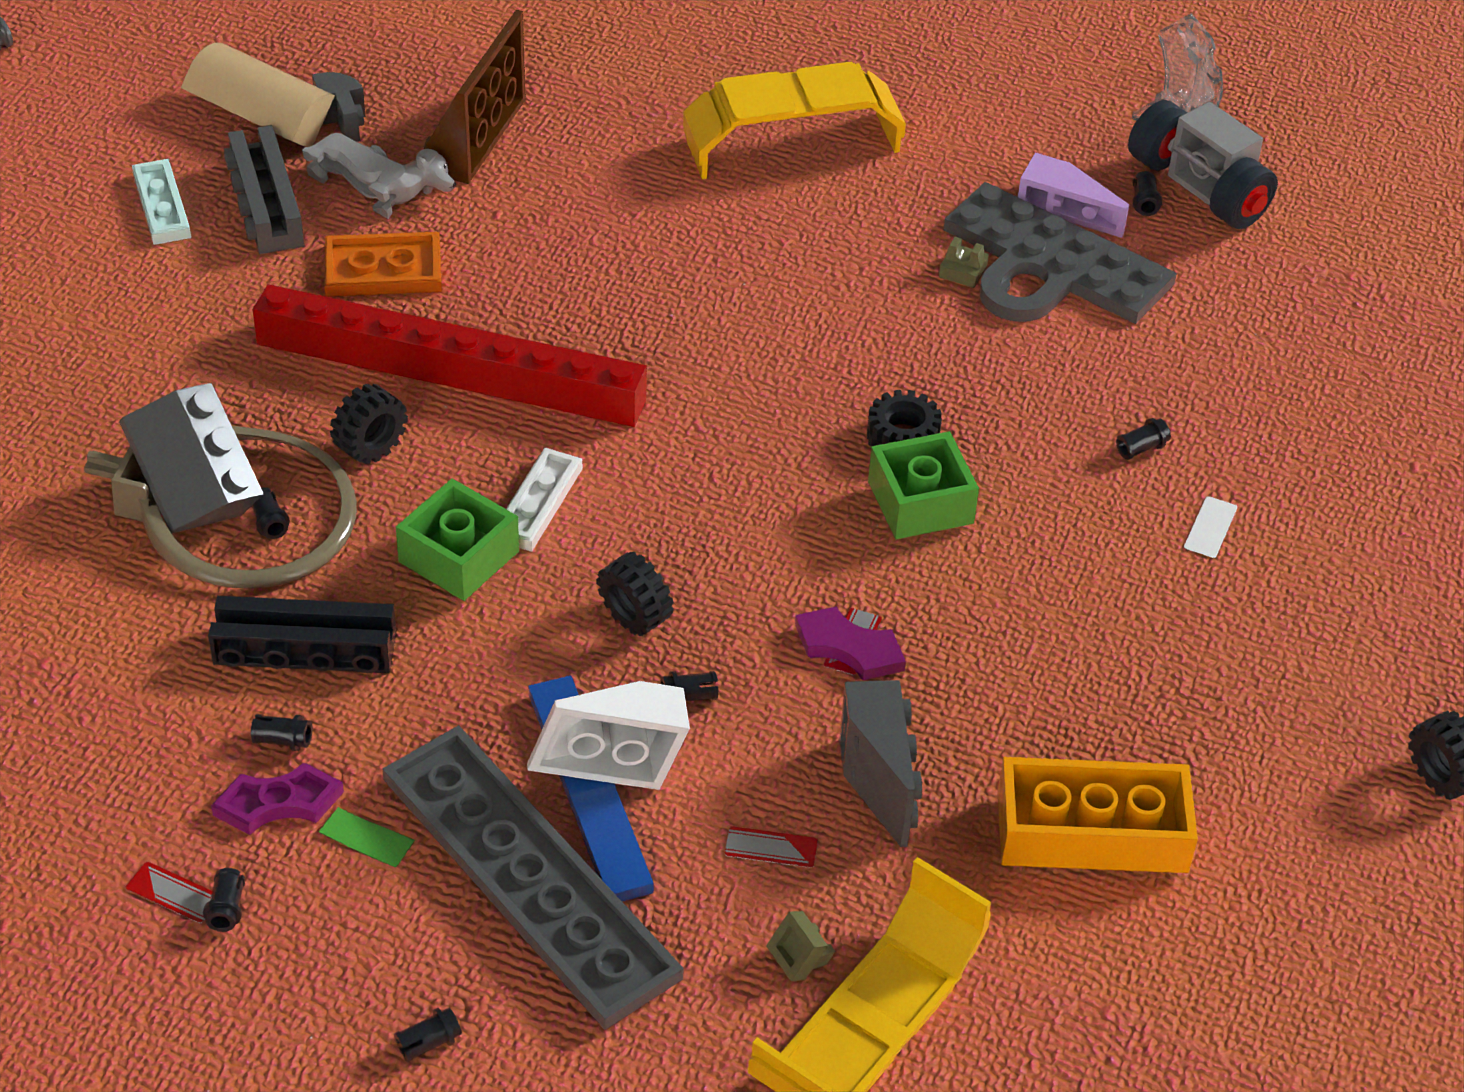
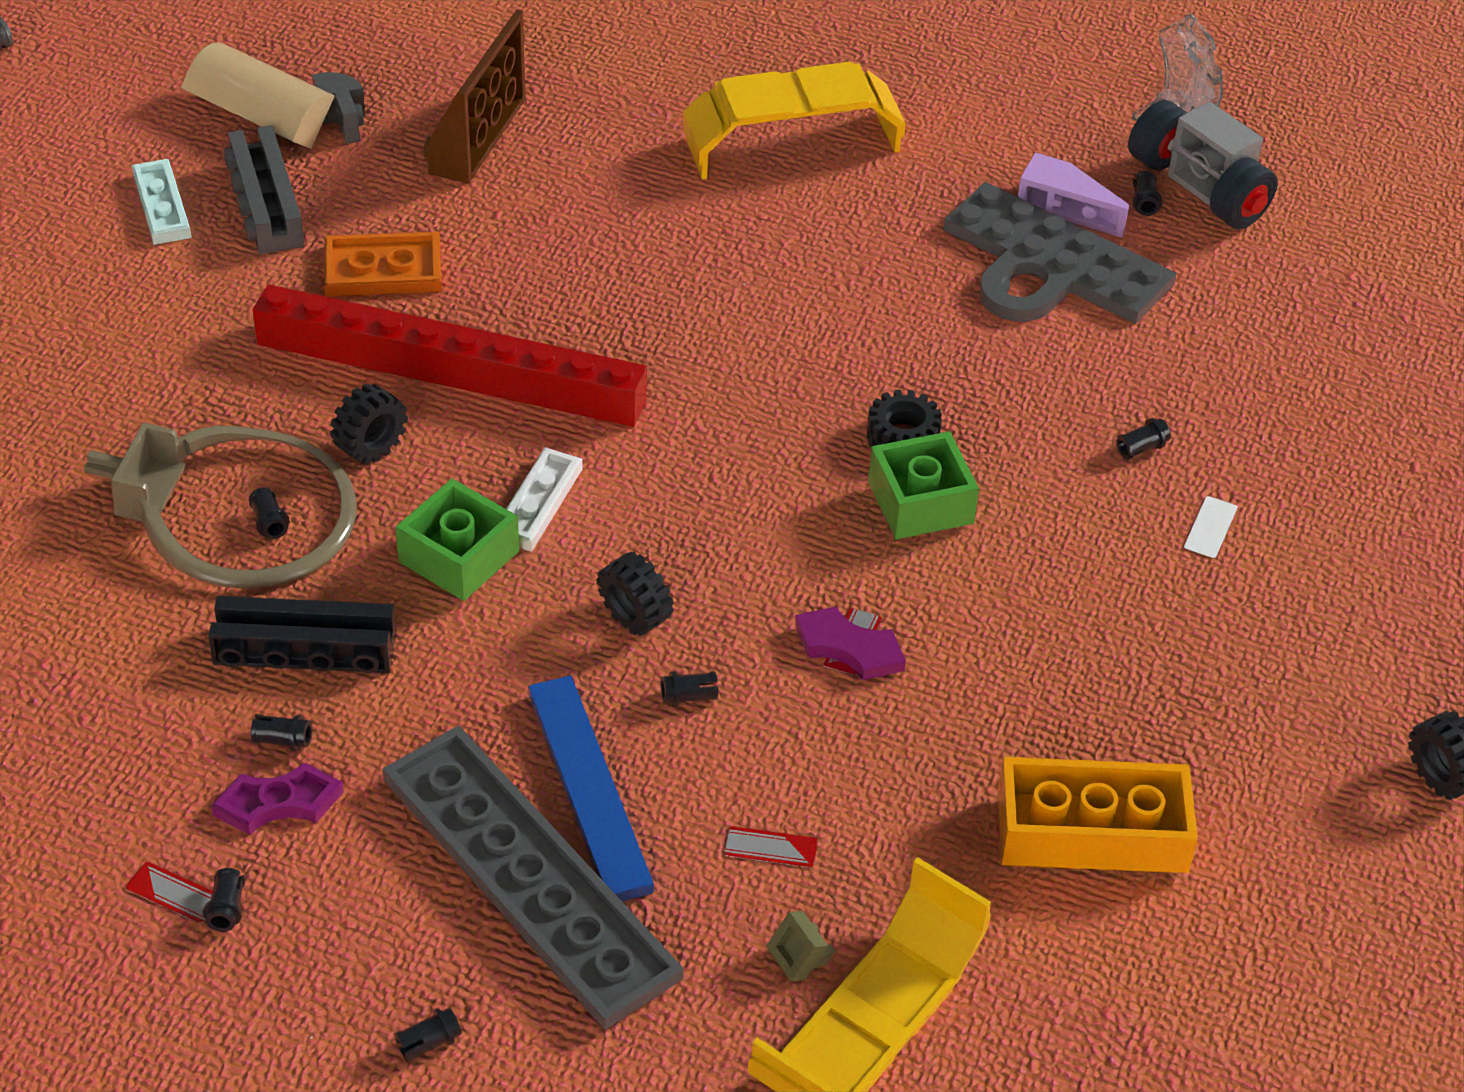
dark grey slope [119,383,263,534] -> none
light grey animal [302,133,456,219] -> none
bright green sticker [319,807,415,867] -> none
white slope [527,681,690,790] -> none
dark grey slope [839,680,922,847] -> none
olive tile [939,237,989,288] -> none

